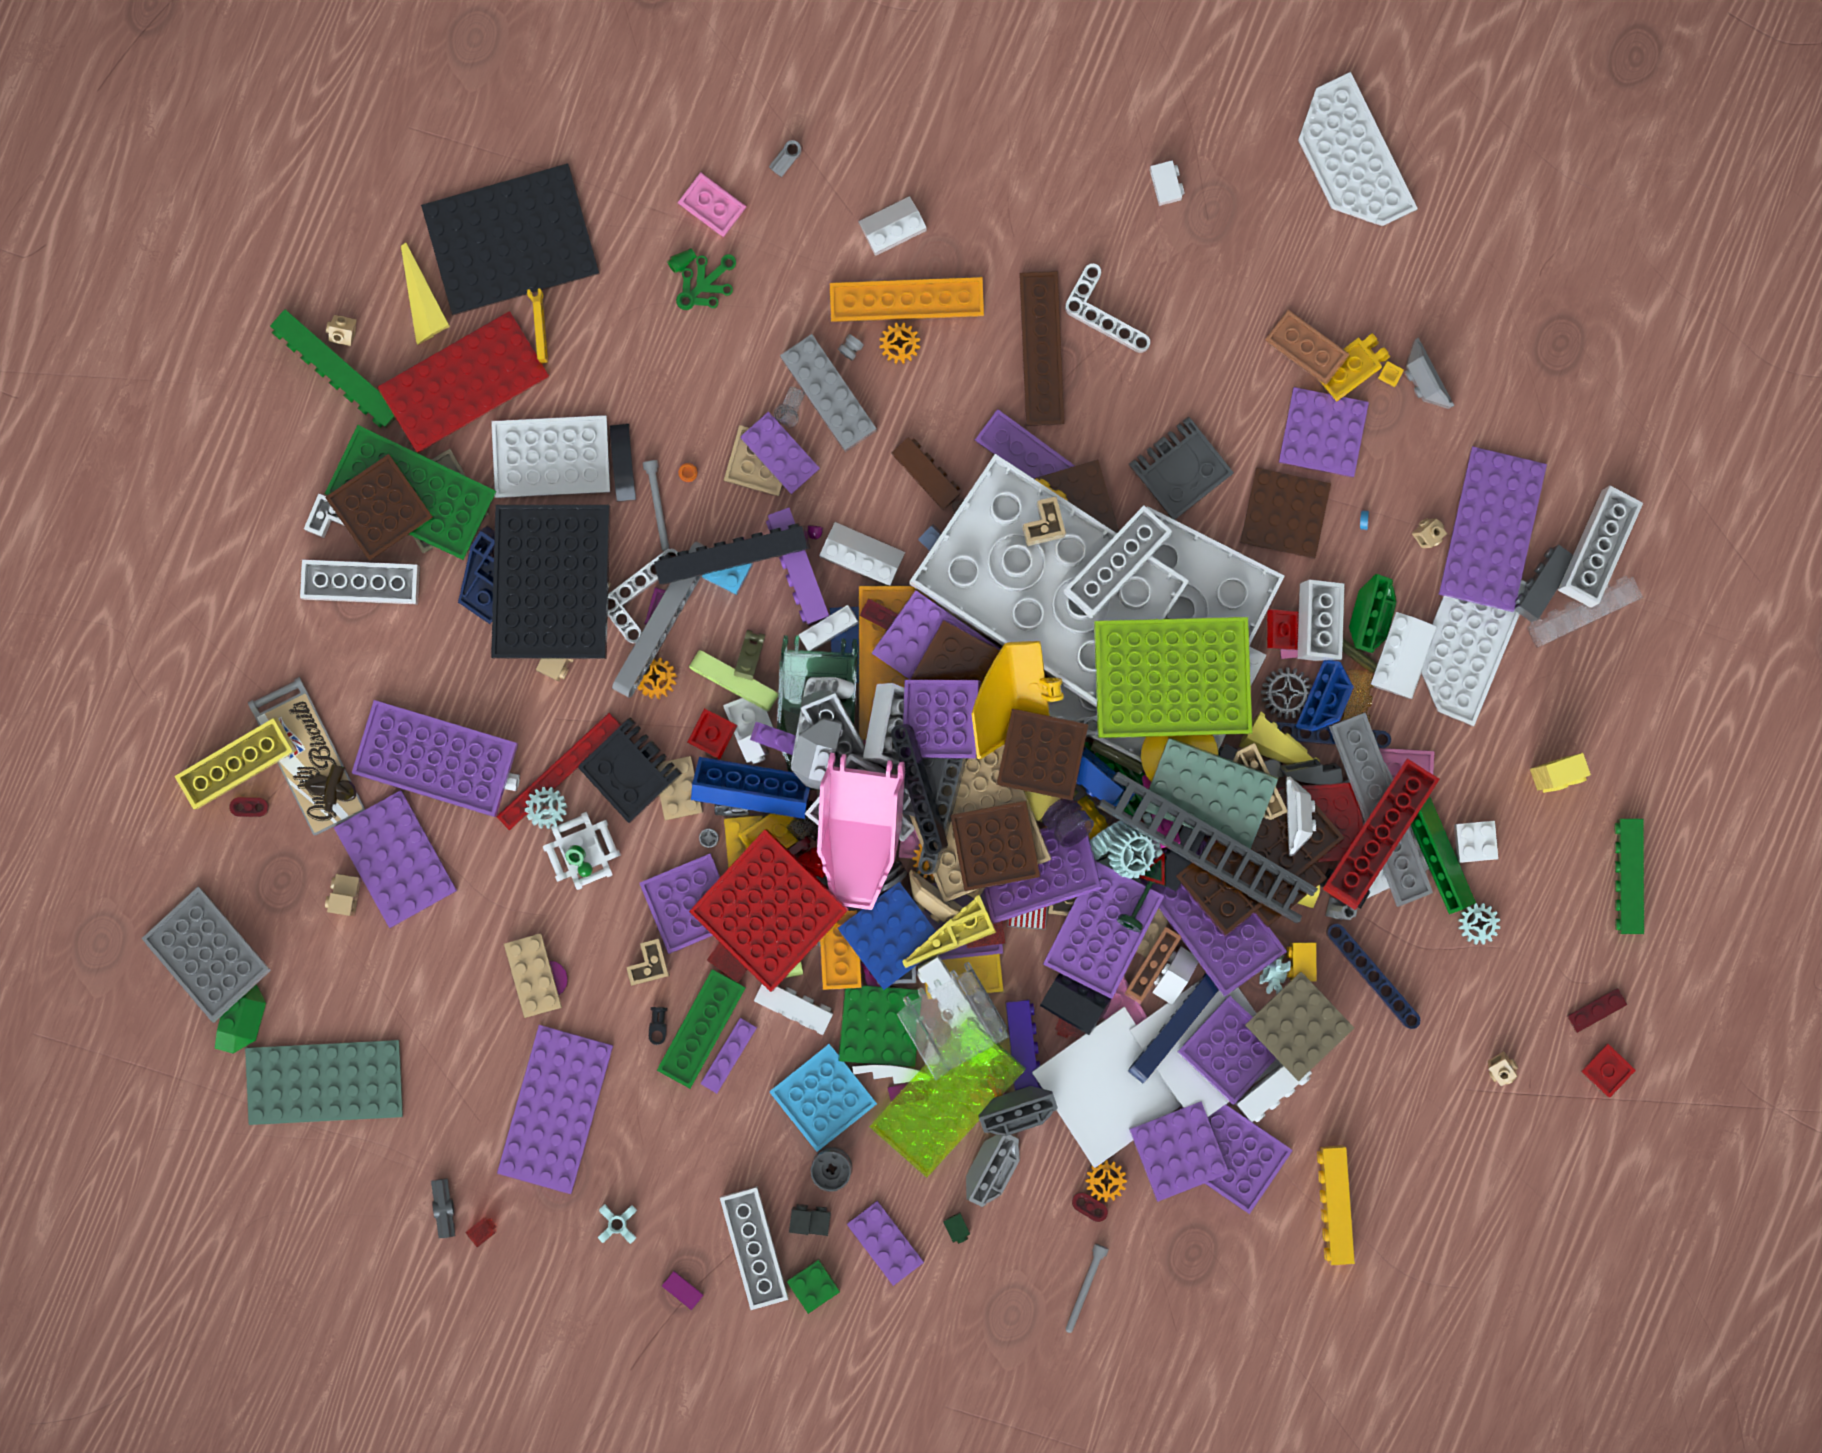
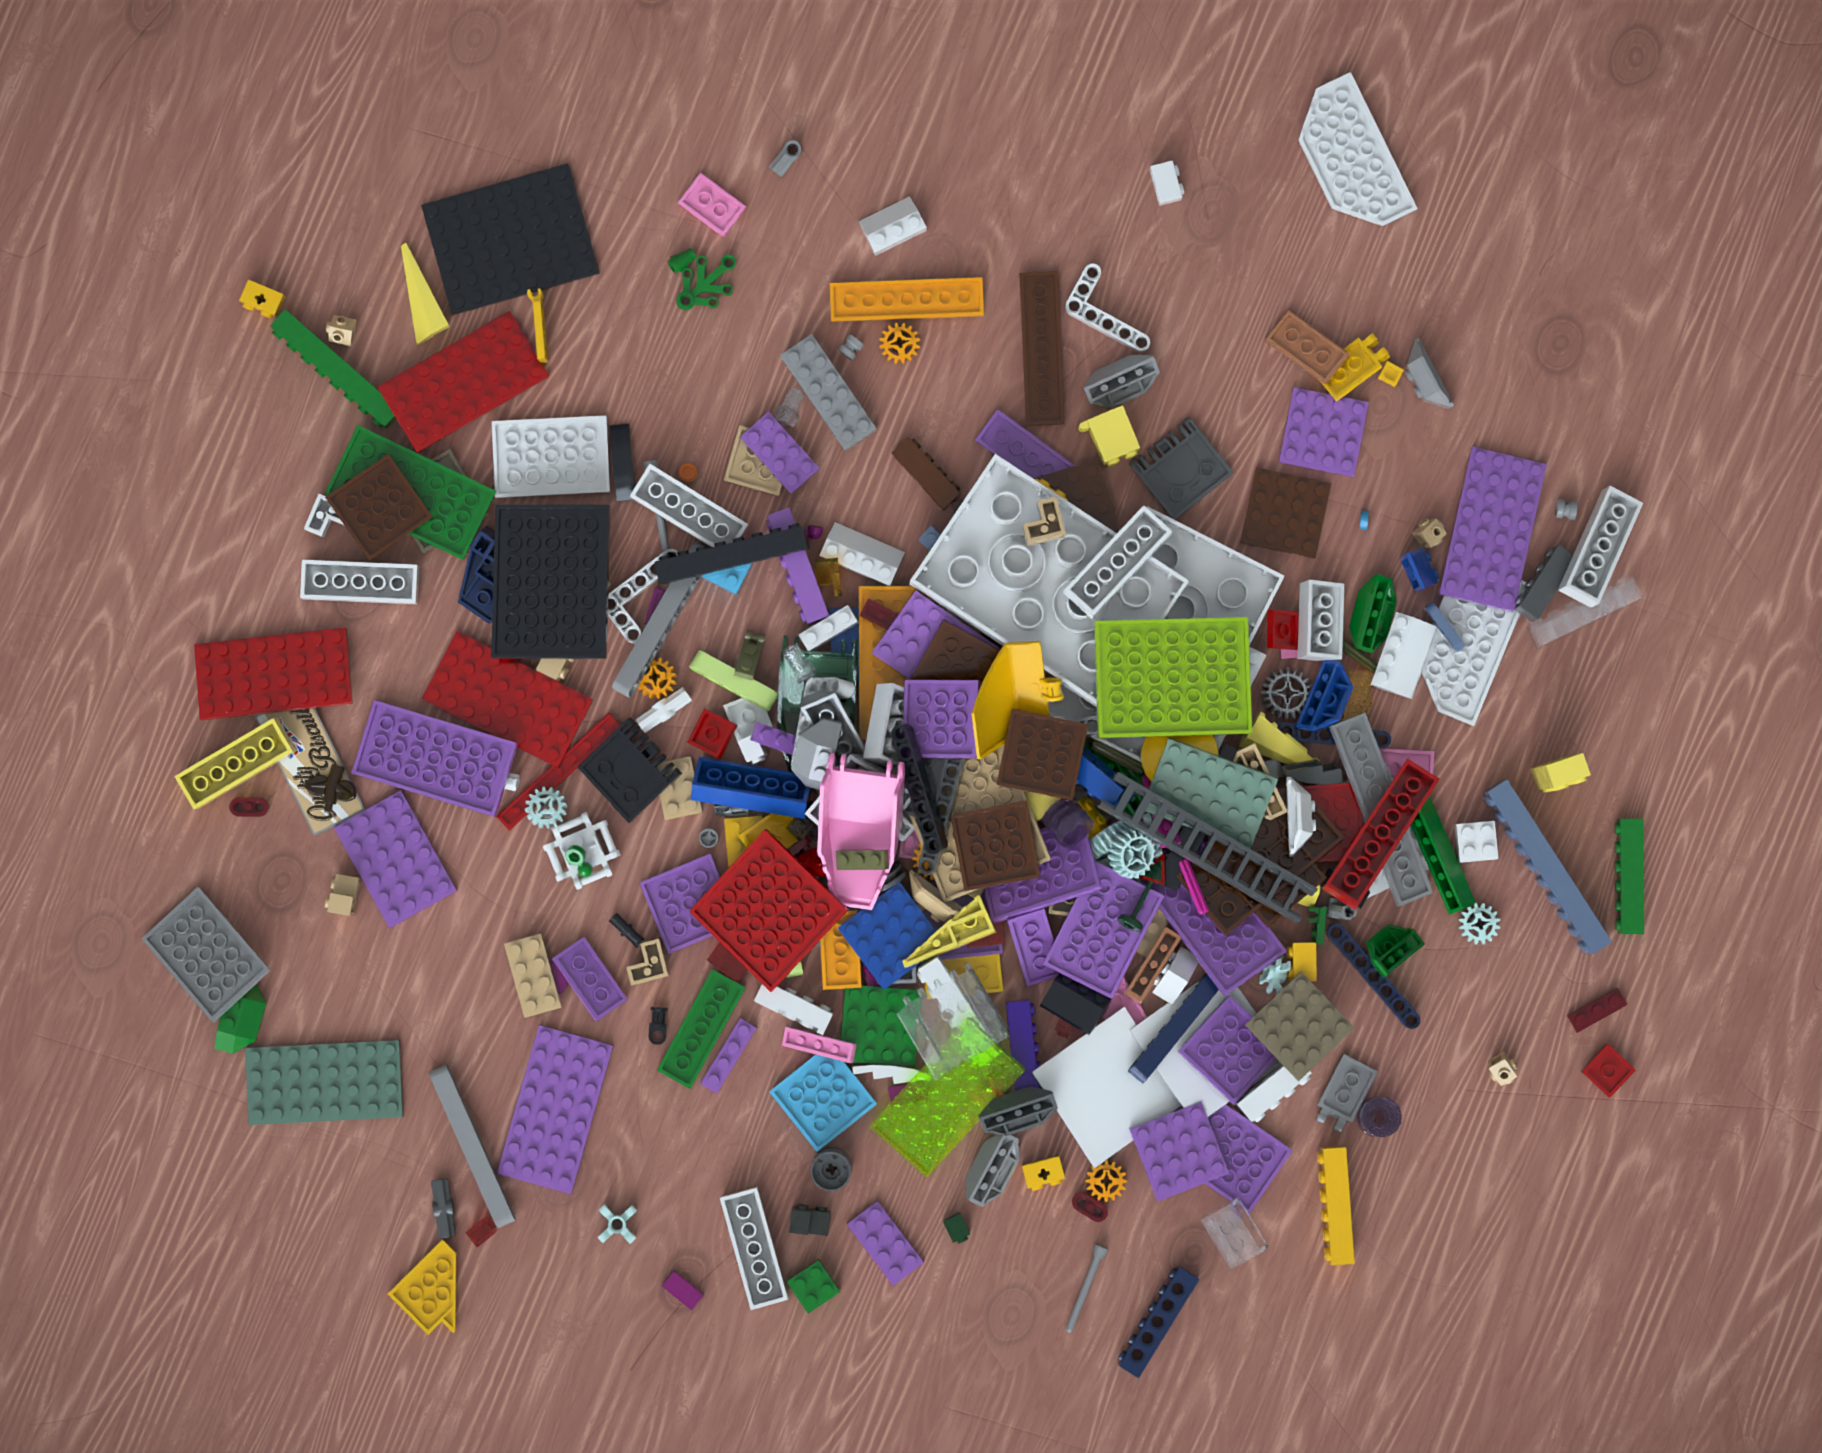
none -> red plate [194,627,353,721]
none -> yellow brick [239,280,286,319]
none -> yellow wing [388,1239,457,1335]
none -> red plate [422,631,593,768]
none -> light grey beam [429,1064,516,1228]
none -> medium lavender plate [552,937,628,1022]
none -> black pin [609,913,644,948]
none -> white brick [629,464,748,548]
none -> white piece [636,687,692,733]
none -> clear piece [782,643,817,684]
none -> bright pink plate [782,1027,857,1063]
none -> clear yellow panel [815,557,842,597]
none -> olive plate [836,850,889,870]
none -> medium lavender plate [1007,908,1059,987]
none -> yellow brick [1022,1155,1065,1191]
none -> light yellow container [1078,405,1140,467]
none -> light grey wedge [1083,355,1160,408]
none -> dark blue brick [1117,1266,1200,1378]
none -> dark pink axle [1179,859,1209,914]
none -> clear brick [1201,1197,1268,1270]
none -> green plate [1307,906,1327,945]
none -> light grey tile [1315,1054,1378,1132]
none -> clear purple wheel [1356,1097,1402,1137]
none -> green wedge [1367,925,1425,977]
none -> blue slope [1400,548,1439,593]
none -> sand blue beam [1424,602,1465,652]
none -> sand blue brick [1483,779,1612,955]
none -> light grey wheel [1555,499,1578,520]

